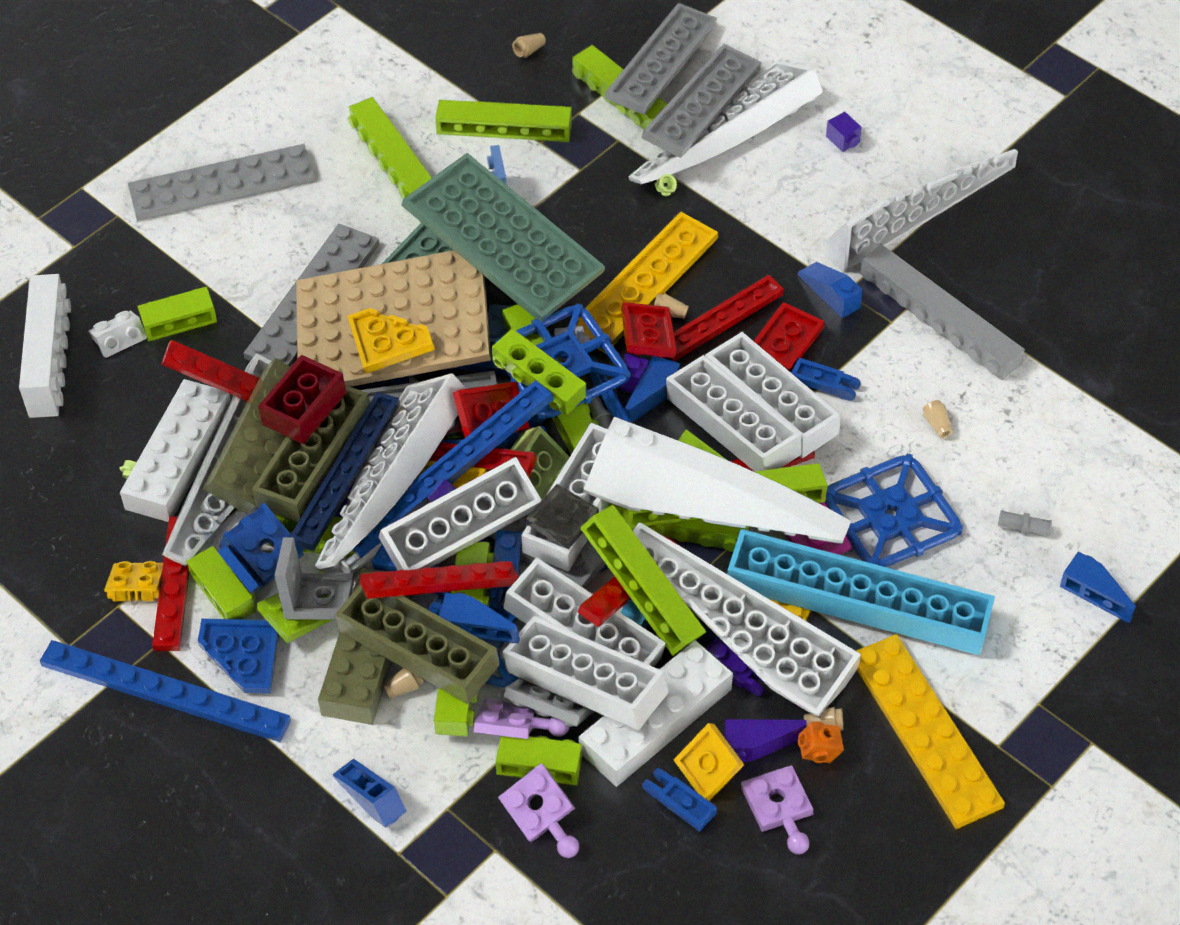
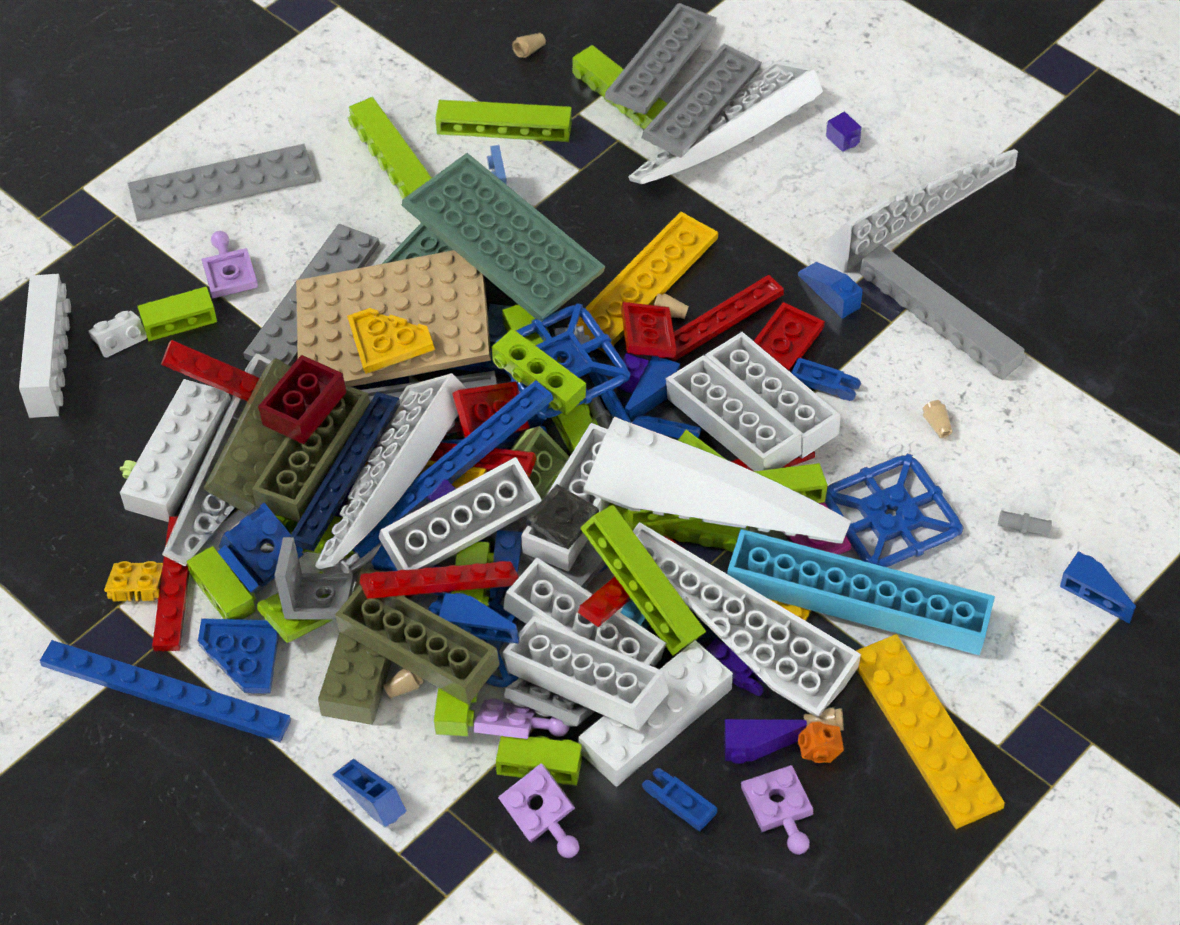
yellowish green plate [655,174,677,196] -> none
yellow plate [674,723,744,801] -> none
none -> lavender plate [202,231,258,299]
none -> blue hinge [632,415,702,439]

